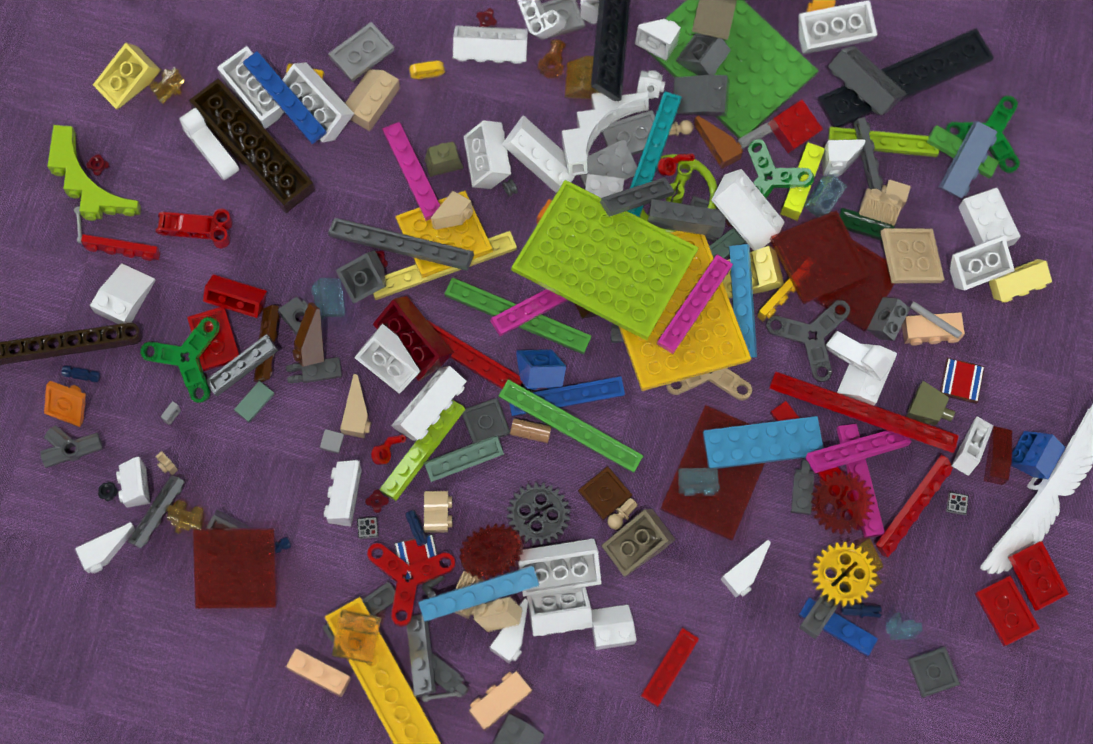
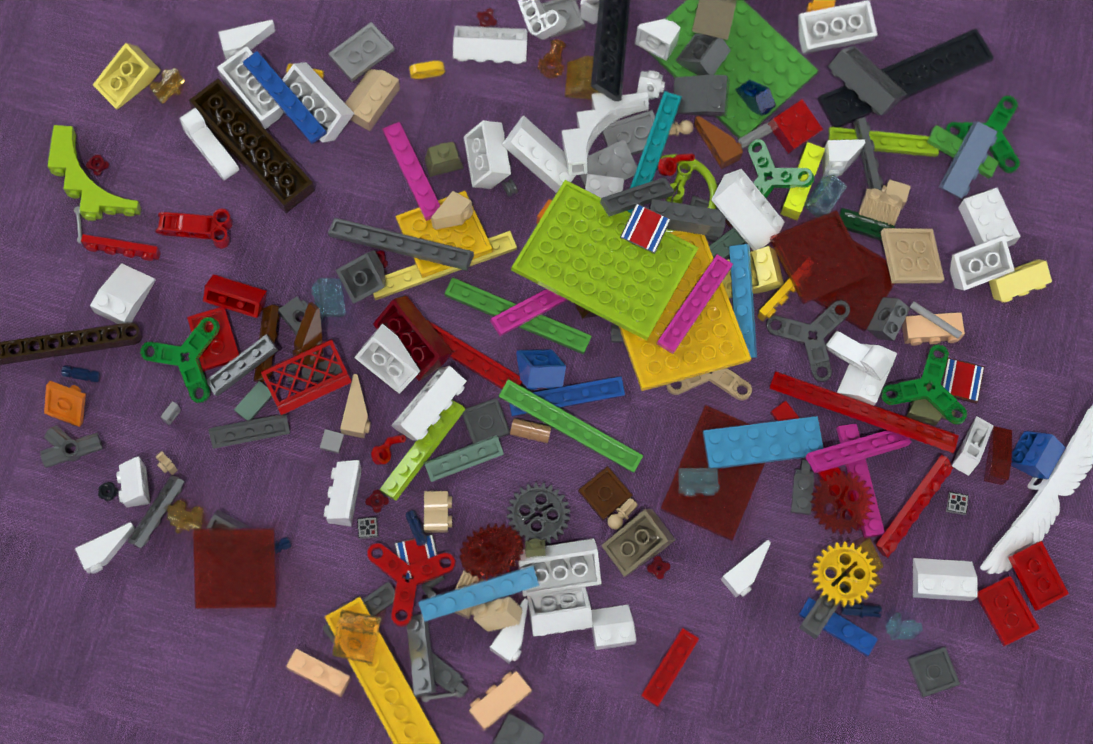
none -> dark grey plate [209,414,290,449]
none -> white slope [219,20,275,59]
none -> red fence [261,339,352,415]
none -> olive plate [525,539,546,558]
none -> tile [620,203,671,254]
none -> dark red plate [647,556,671,580]
none -> slope [736,80,776,116]
none -> green piece [881,344,967,425]
none -> white slope [913,558,977,601]

